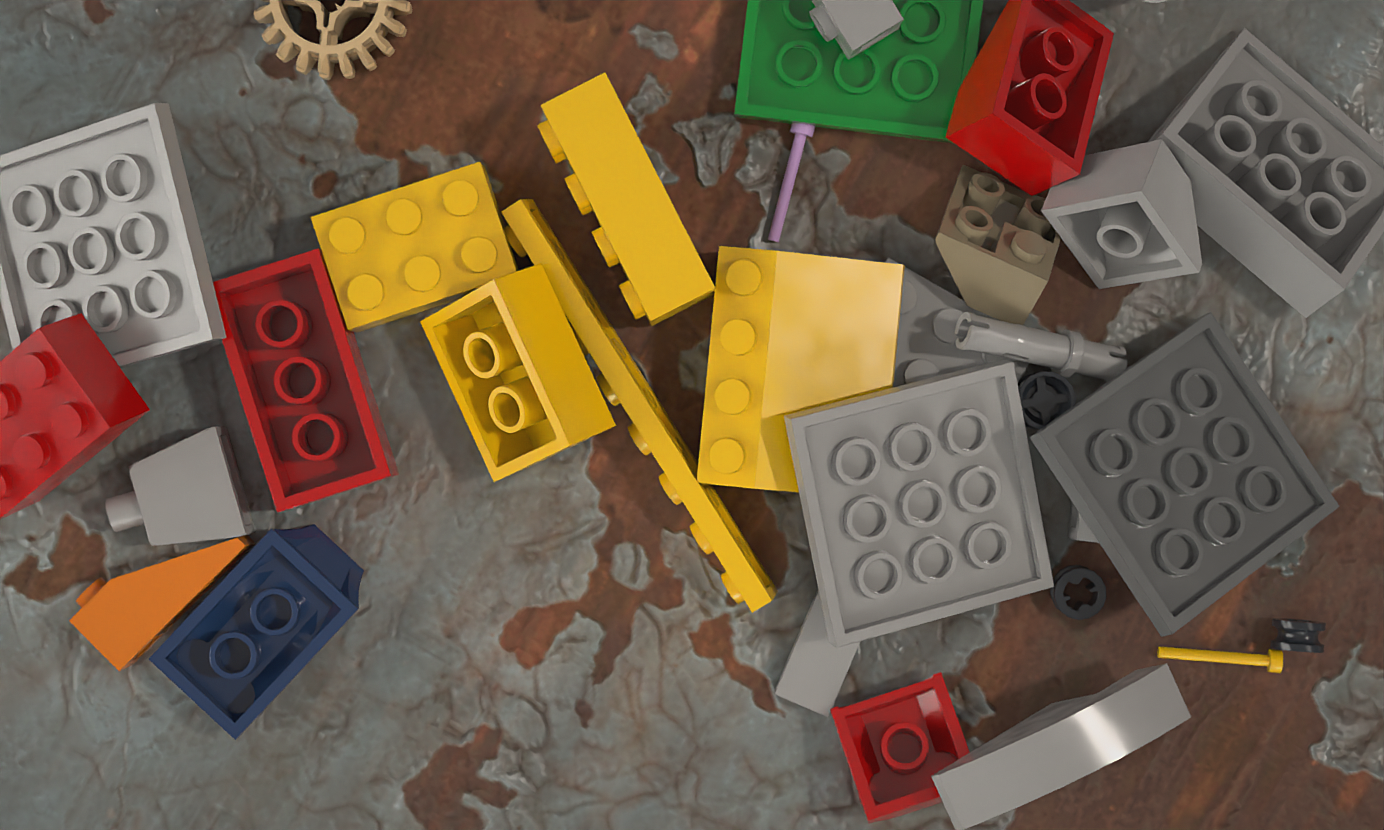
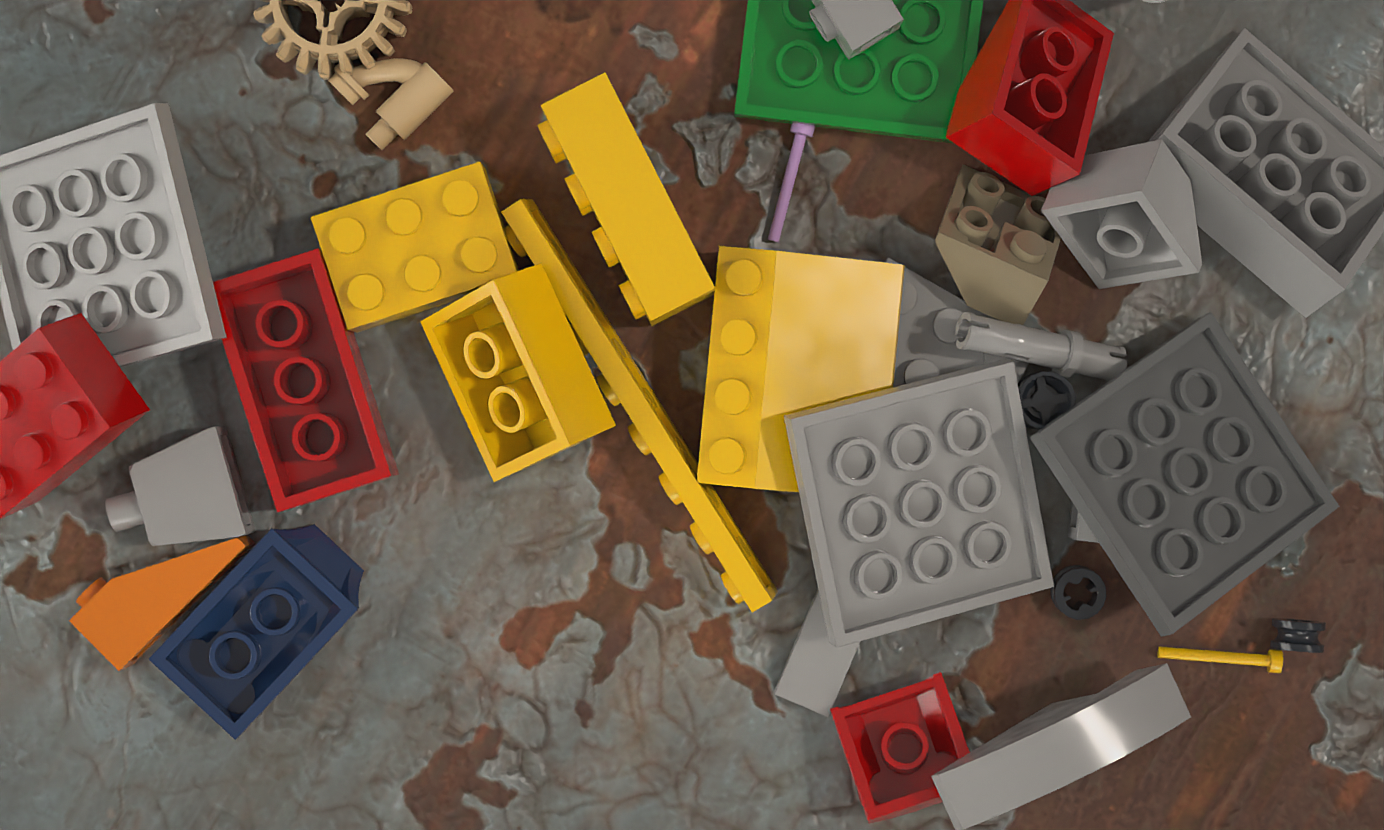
none -> tan plant [328,58,454,150]

